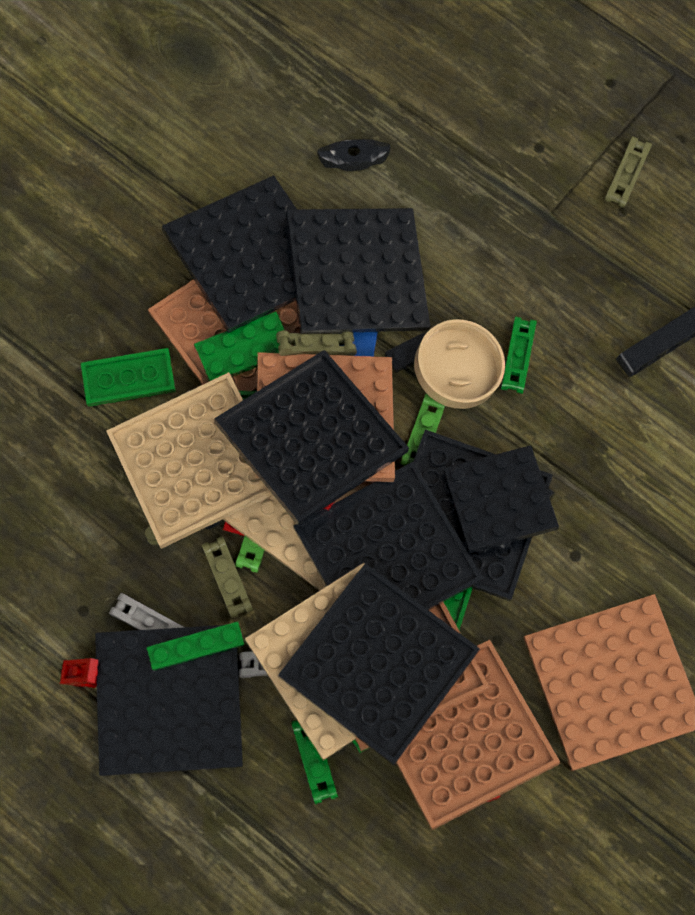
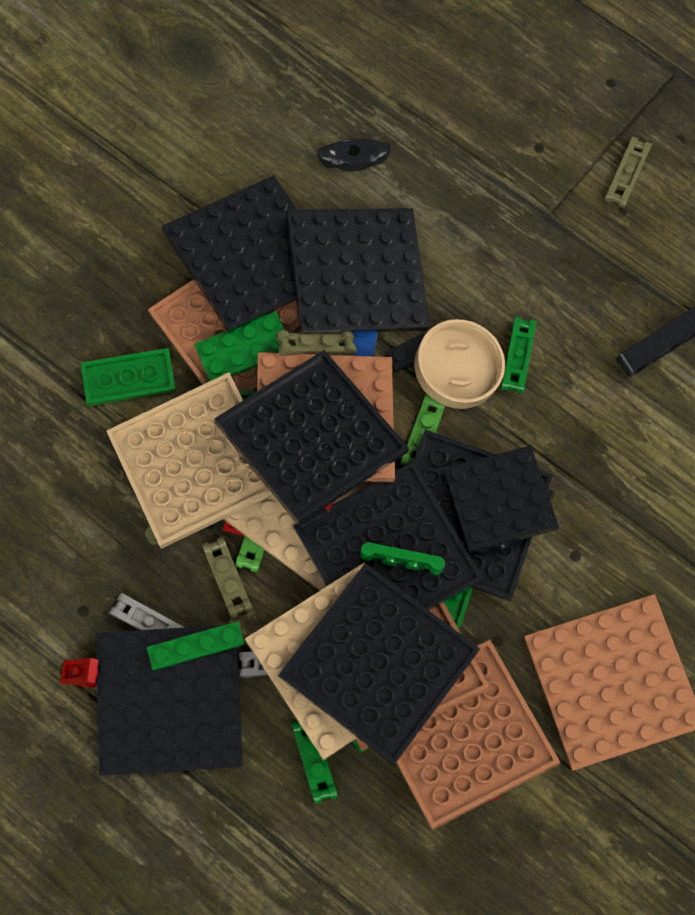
none -> green plate [360,543,445,575]

